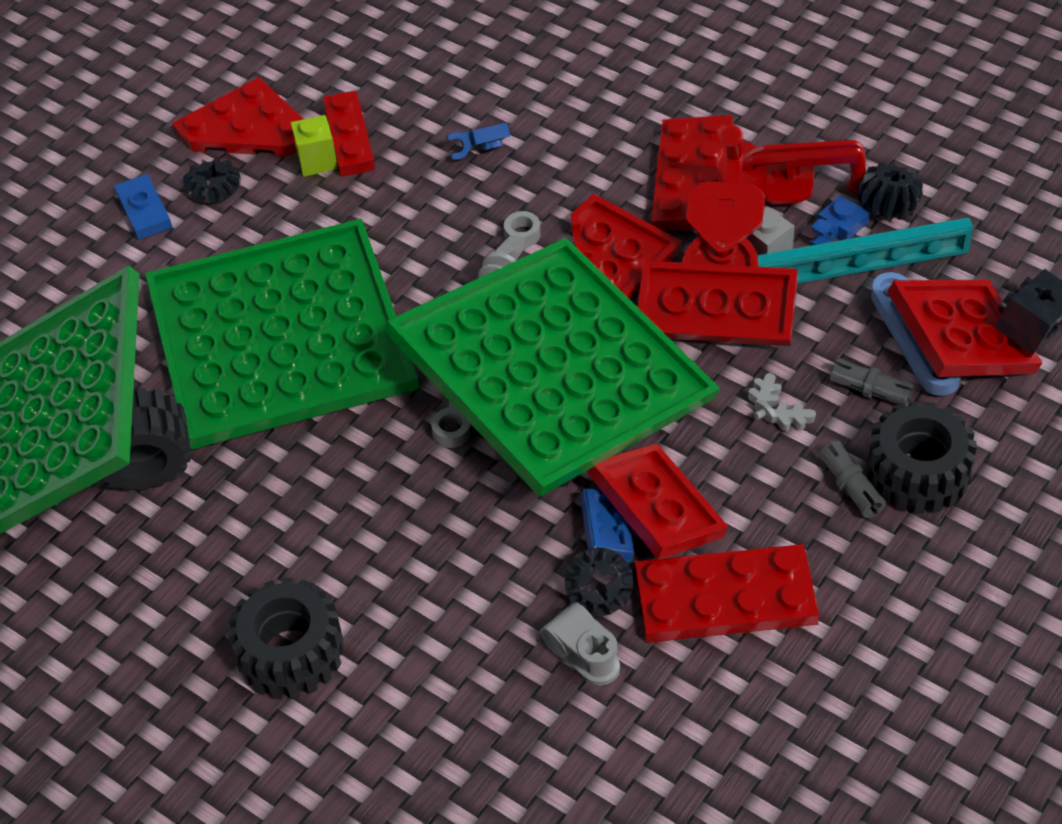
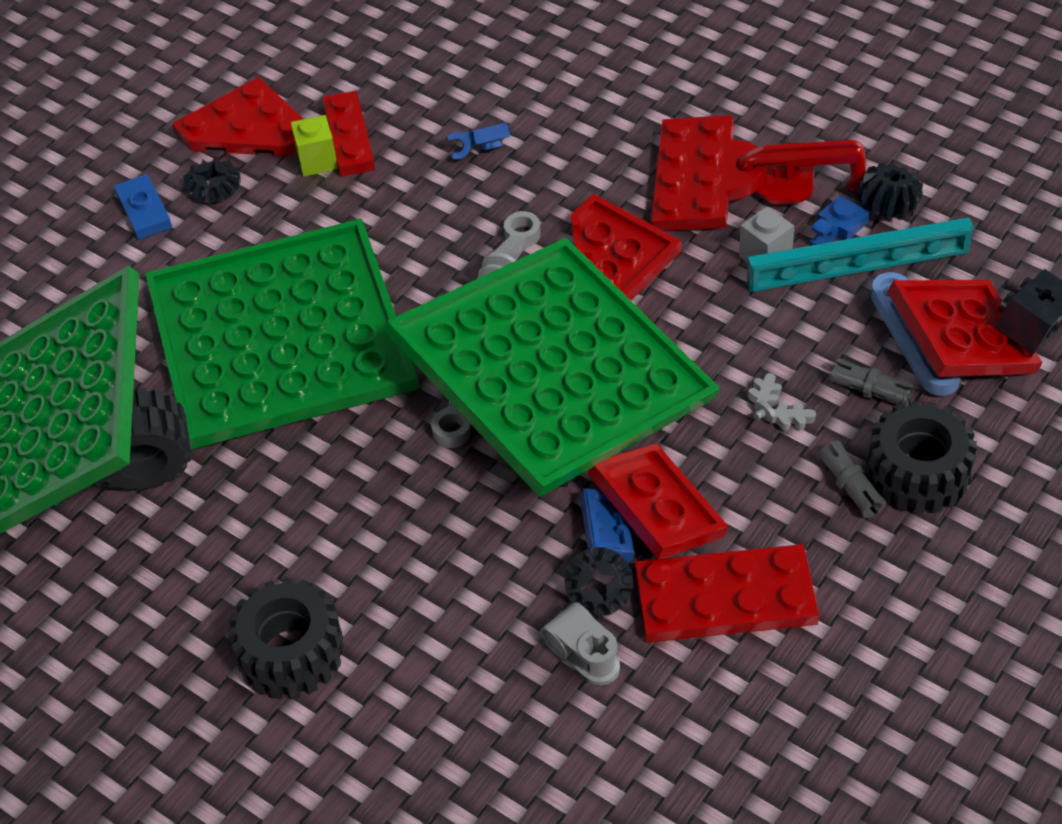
red plate [638,125,798,346] -> none

